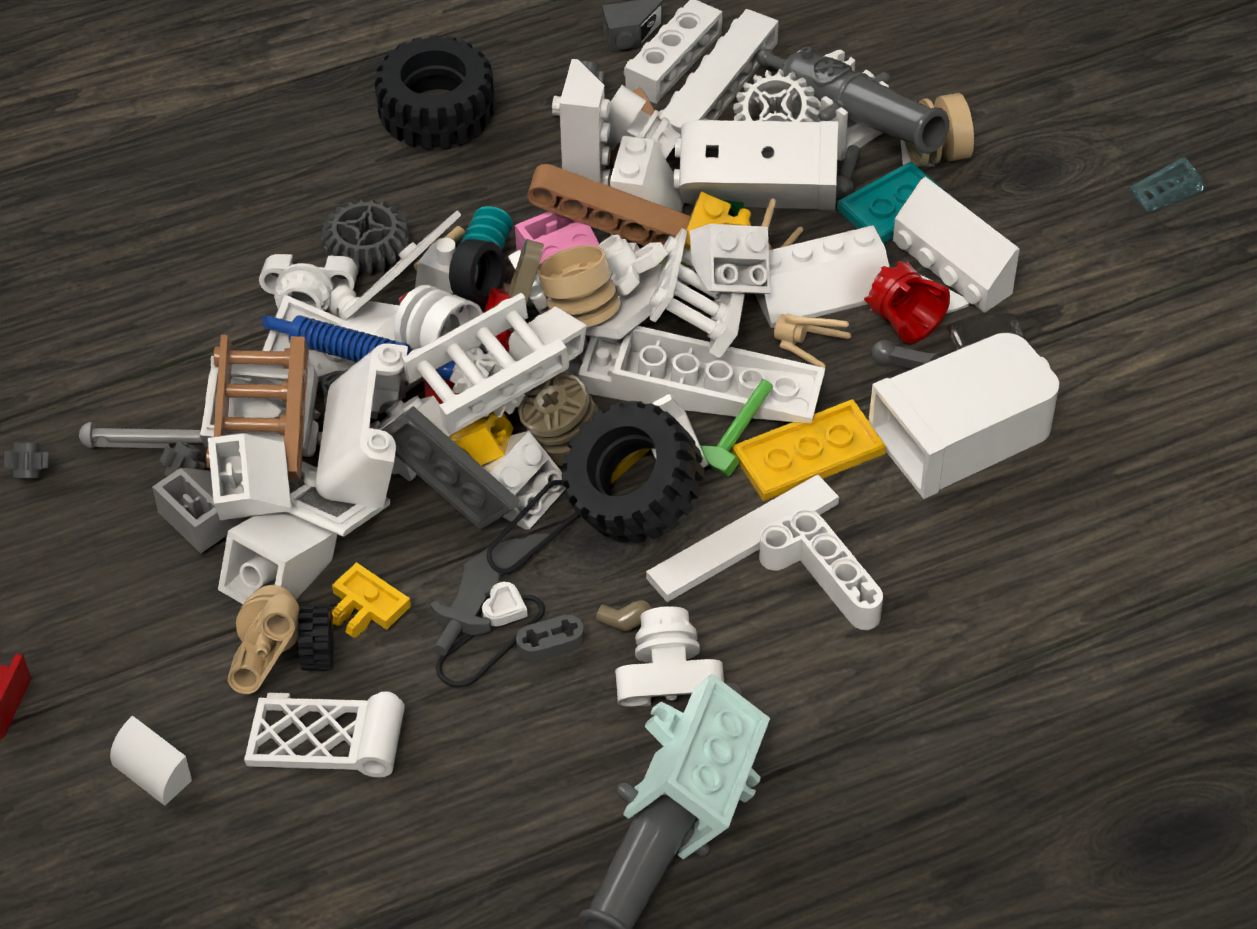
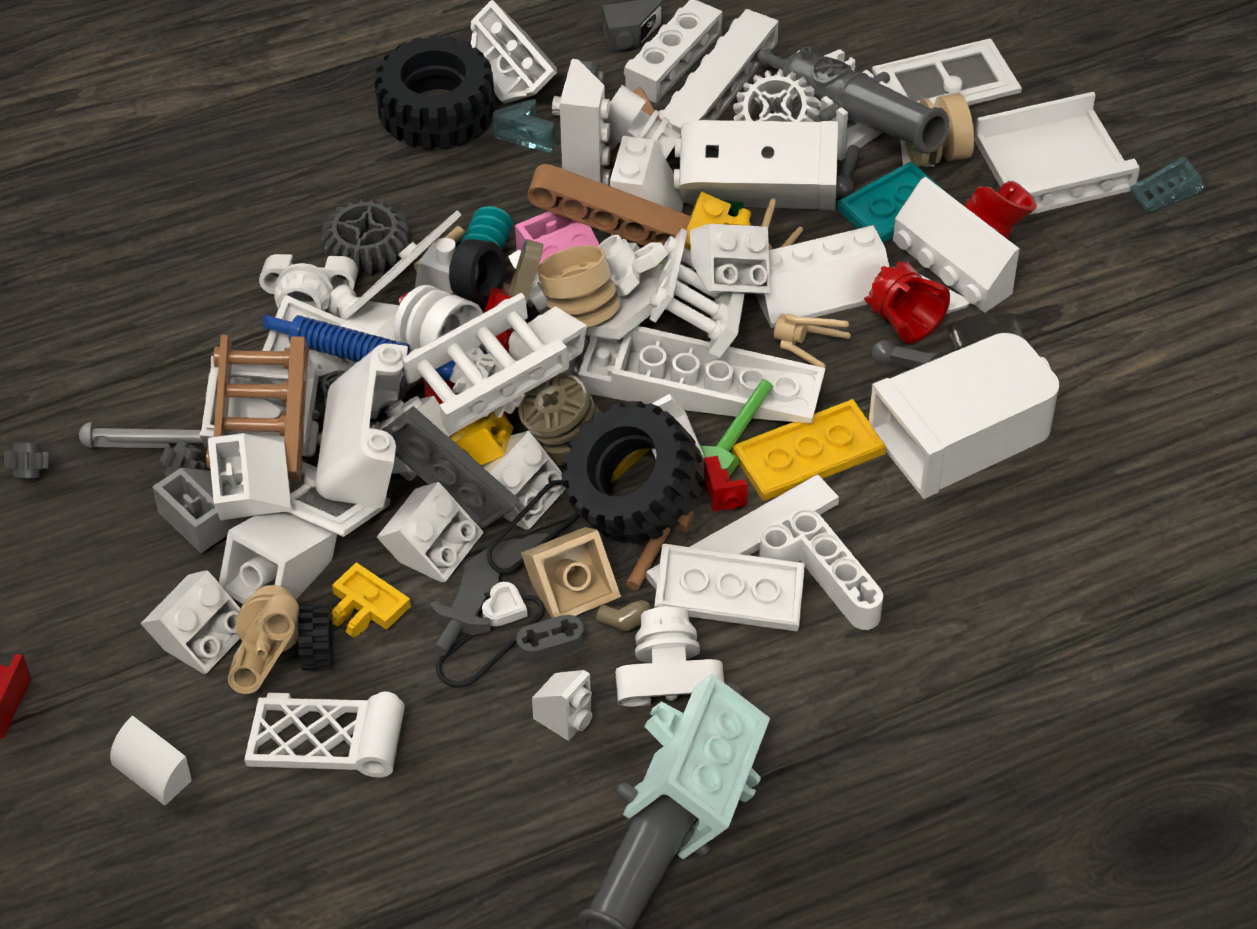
none -> white slope [141,570,241,674]
none -> white slope [377,482,484,582]
none -> white wedge [471,0,557,104]
none -> clear light blue slope [493,99,556,153]
none -> tan slope [521,527,621,618]
none -> white slope [532,670,592,741]
none -> medium nougat piece [626,510,694,591]
none -> white tile [654,544,805,632]
none -> red bracket [703,455,748,512]
none -> white door [872,38,1022,106]
none -> red hat [963,181,1037,239]
none -> white panel [974,92,1140,215]

